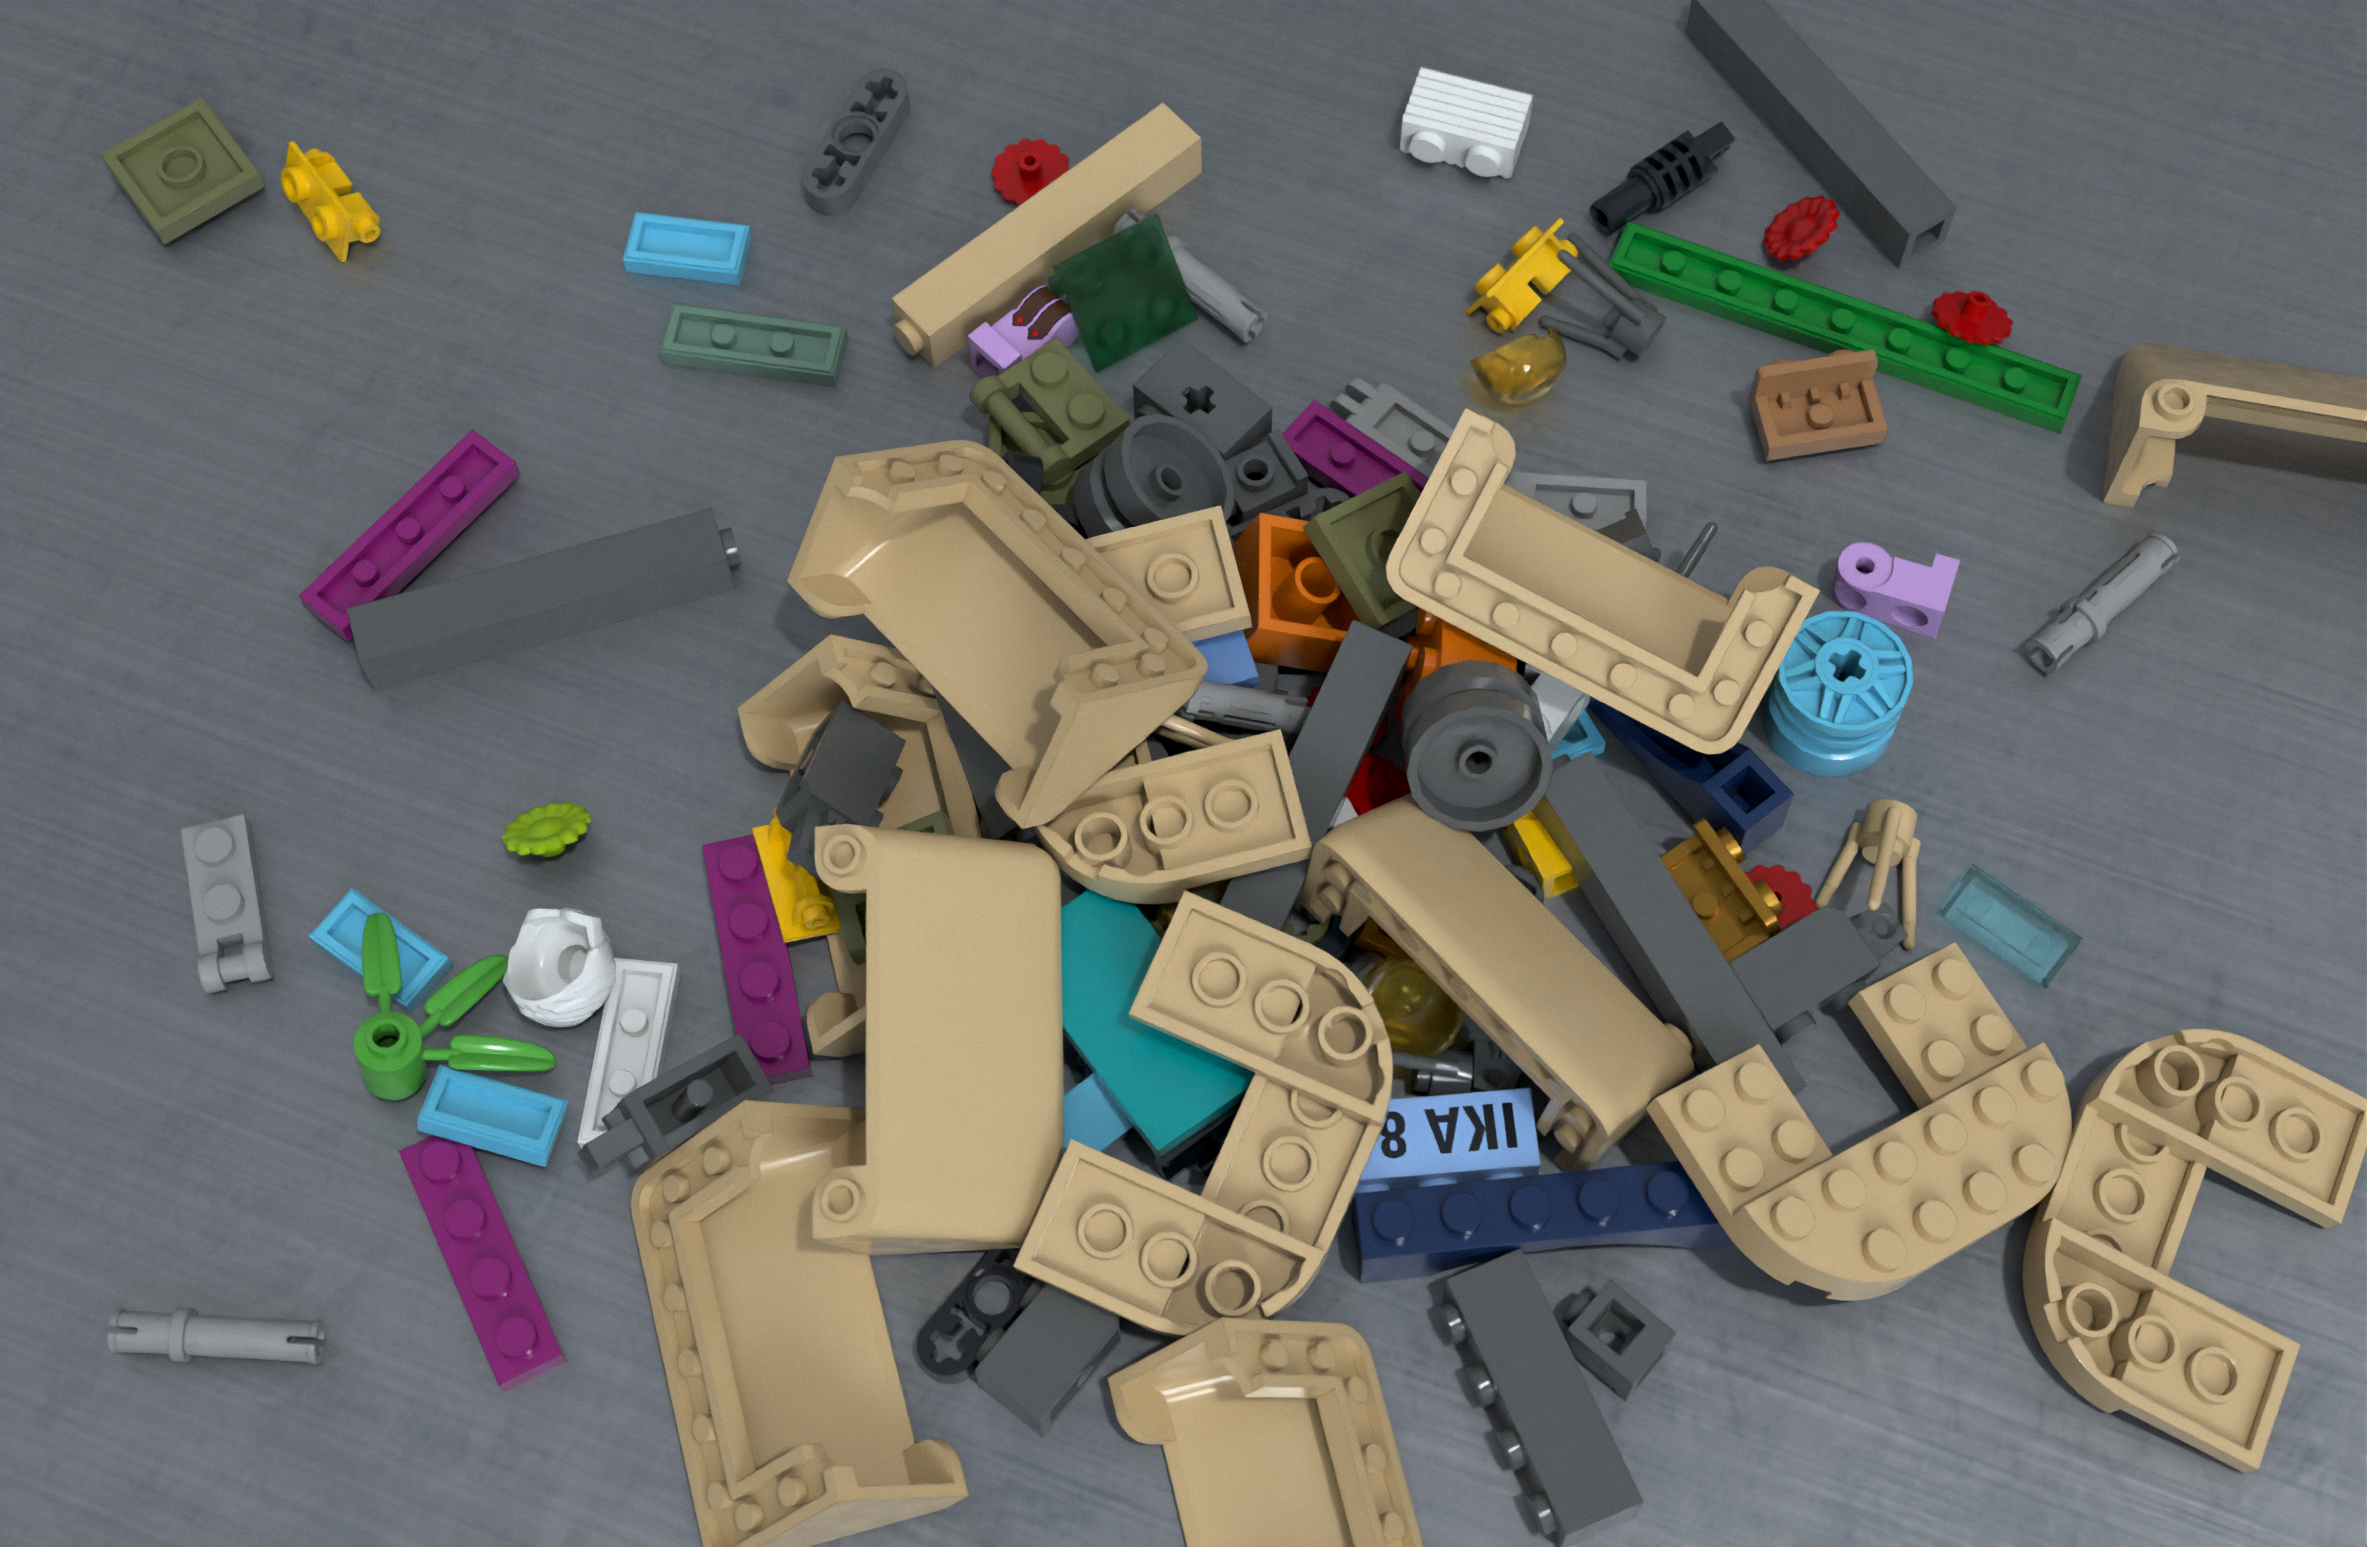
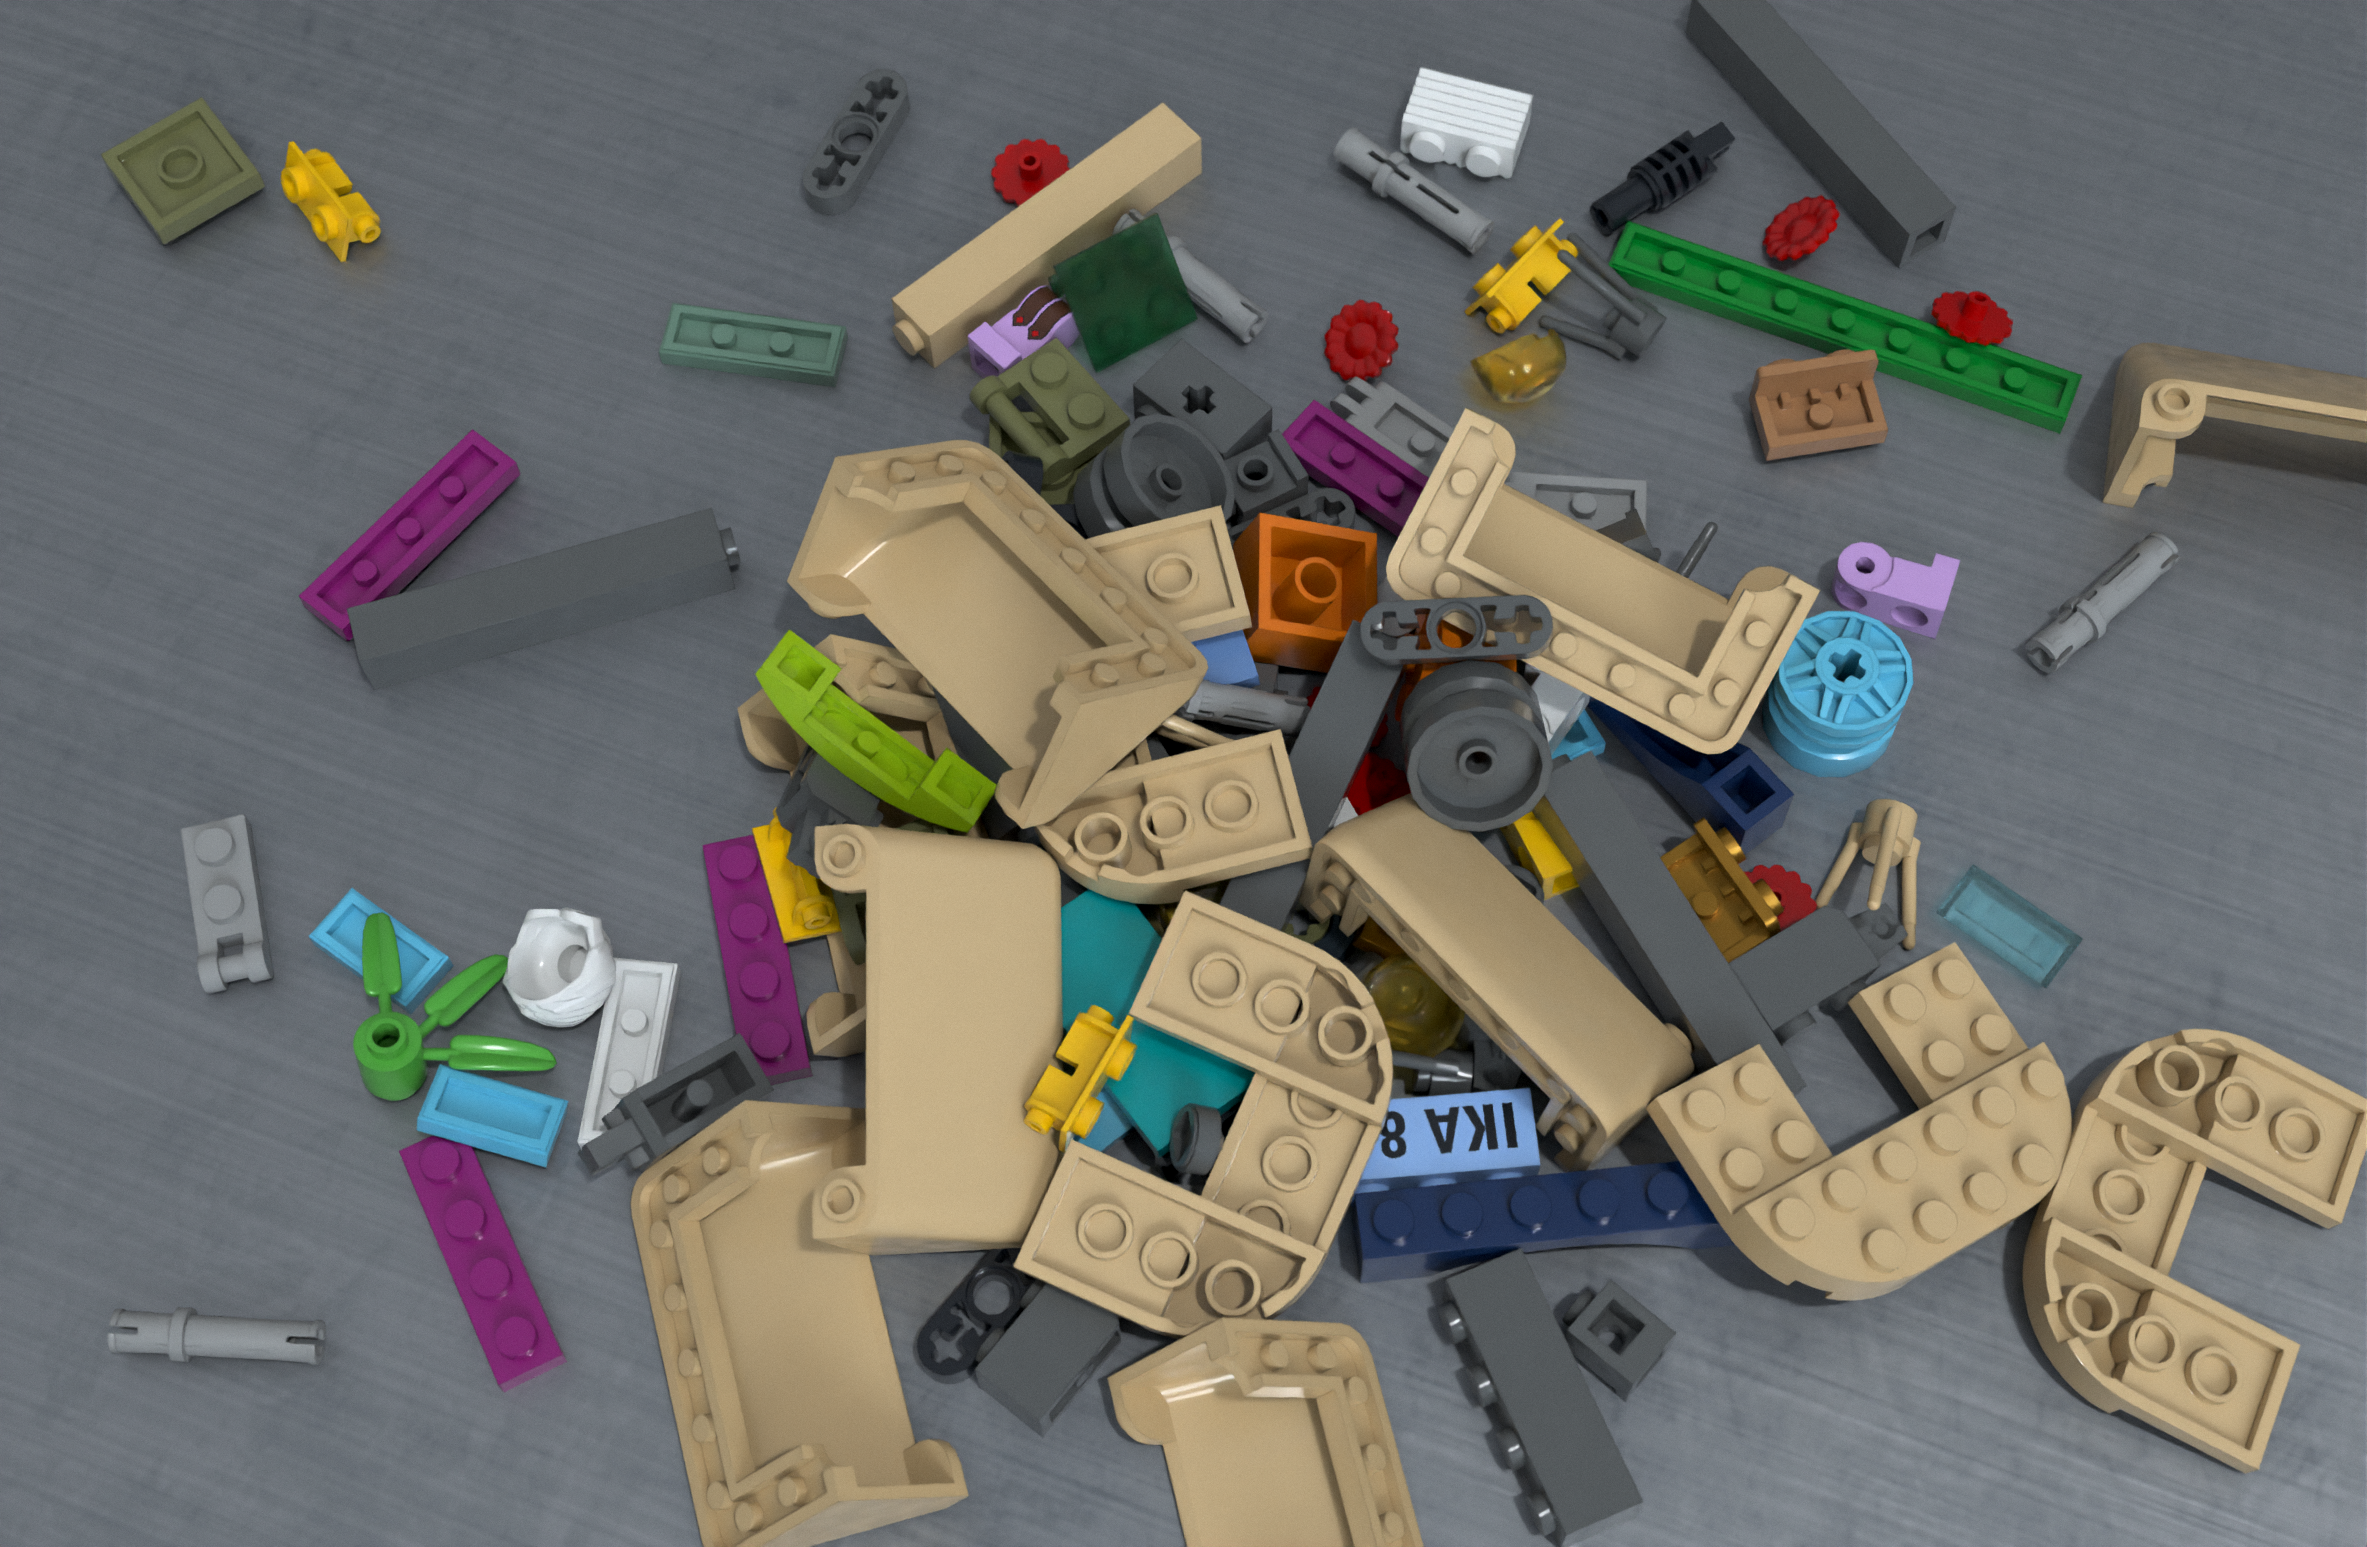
lime piece [502,801,591,857] -> none
medium azure tile [623,212,752,286] -> none
olive plate [1303,471,1420,631] -> none
none -> lime slope [755,630,997,833]
none -> yellow hinge [1023,1005,1138,1153]
none -> dark grey tile [1170,1103,1224,1175]
none -> red piece [1324,300,1399,382]
none -> light grey pin [1333,127,1494,254]
none -> dark grey beam [1360,595,1553,665]

